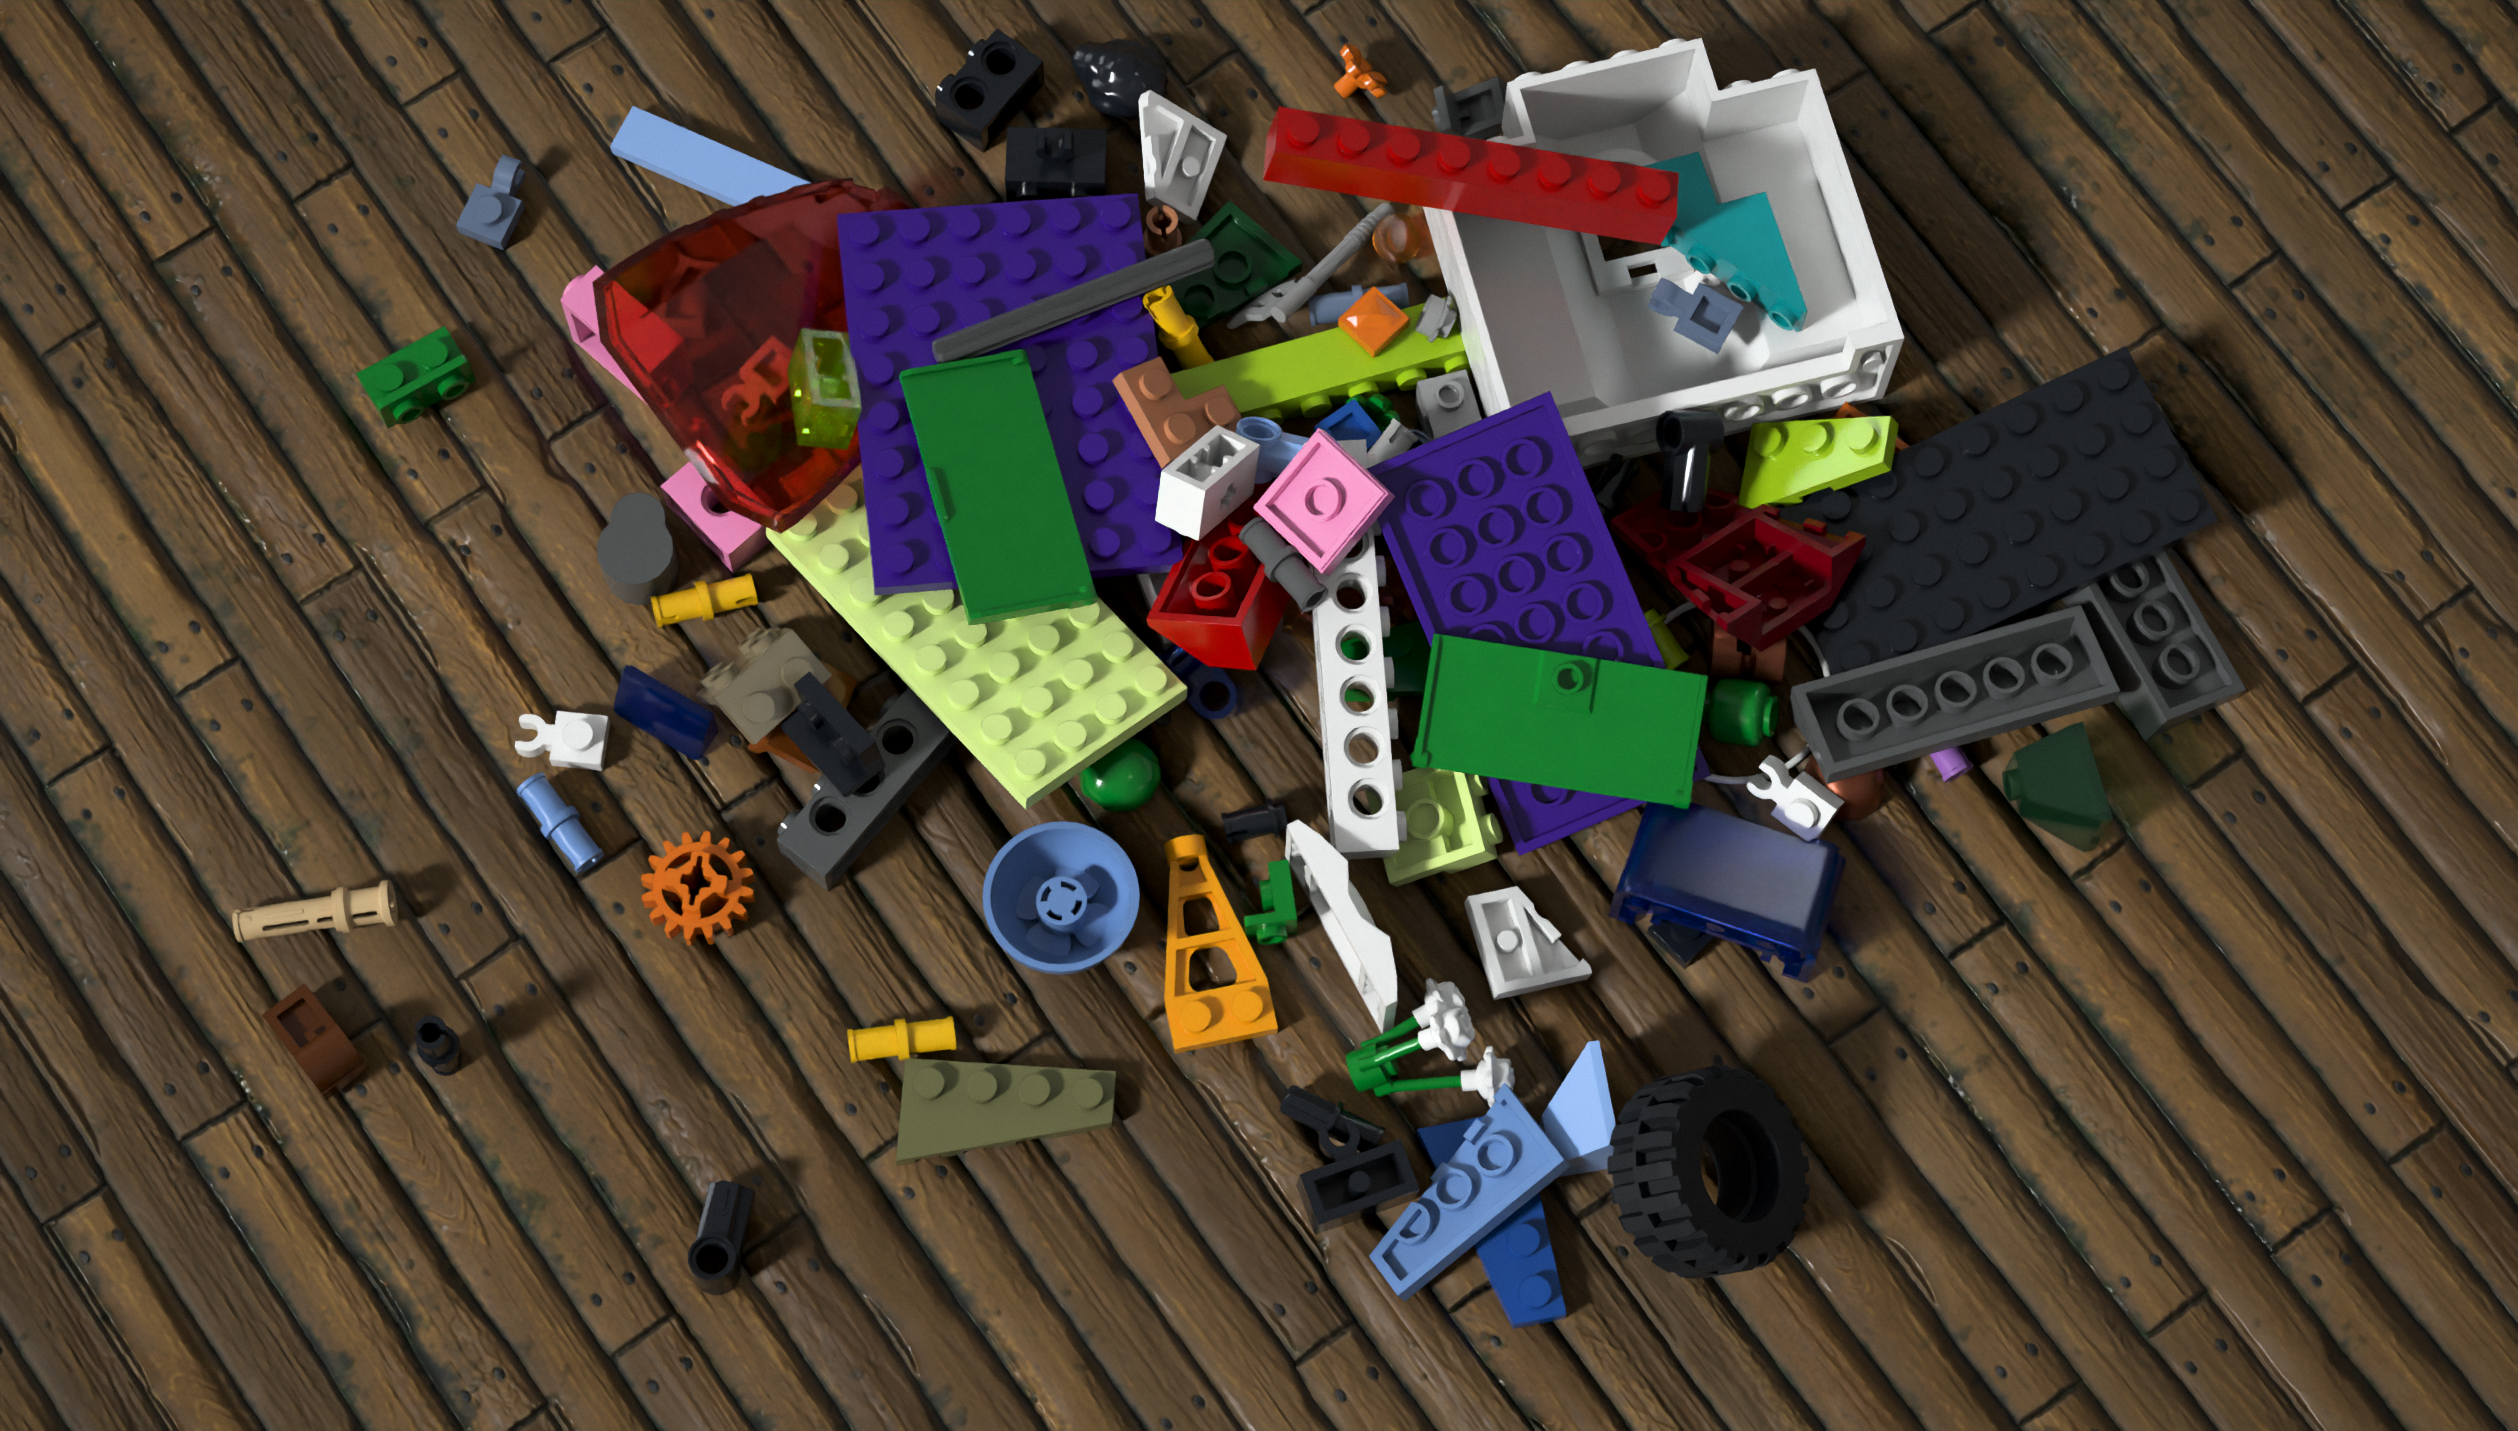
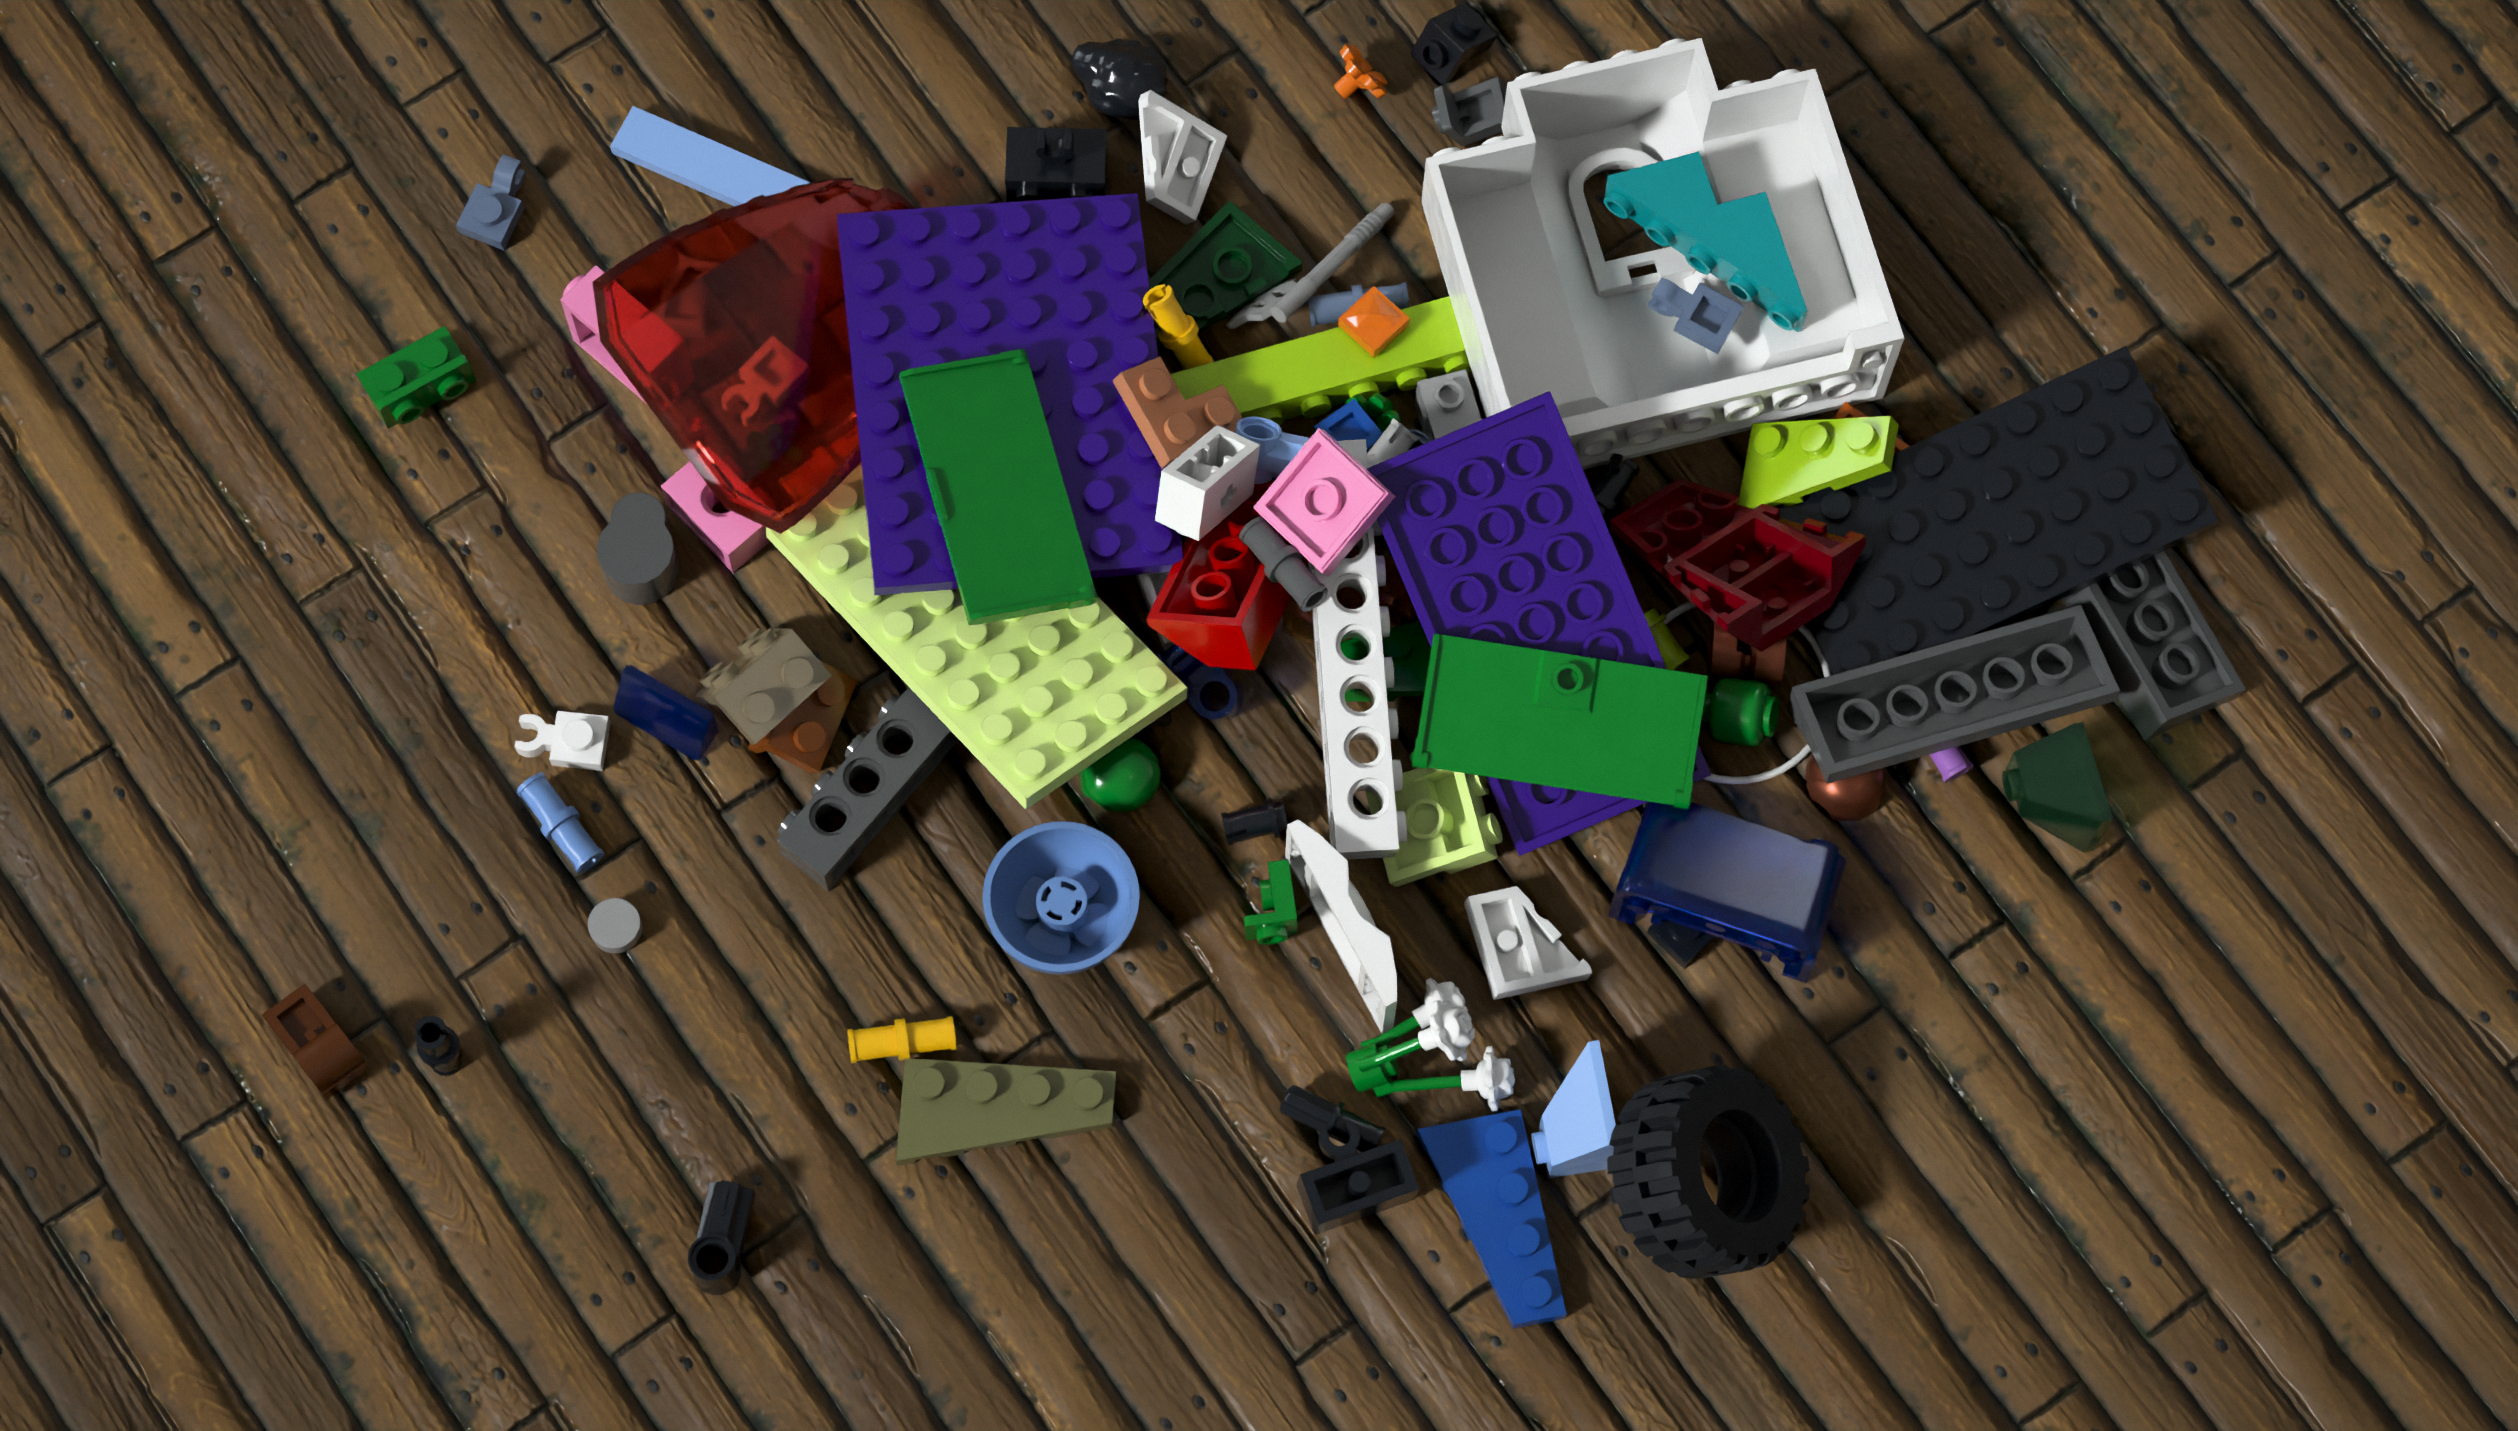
tan pin [232,879,398,943] -> none
orange gear [641,831,756,946] -> none
yellow pin [650,573,758,629] -> none
black bracket [781,671,885,797] -> none
clear neon green brick [787,328,862,449] -> none
dark grey axle [932,238,1216,364] -> none
black brick [935,28,1045,153] -> none
nougat pin [1143,205,1182,257] -> none
light orange plate [1163,834,1278,1054] -> none
red brick [1263,106,1679,245] -> none
medium blue wing [1369,1082,1571,1301] -> none
clear orange plate [1373,213,1421,264] -> none
light grey plate [1415,294,1457,343] -> none
black piece [1656,410,1724,513] -> none
white plate [1746,755,1845,845] -> none
none -> light grey tile [588,898,642,953]
none -> black bracket [1411,3,1498,84]

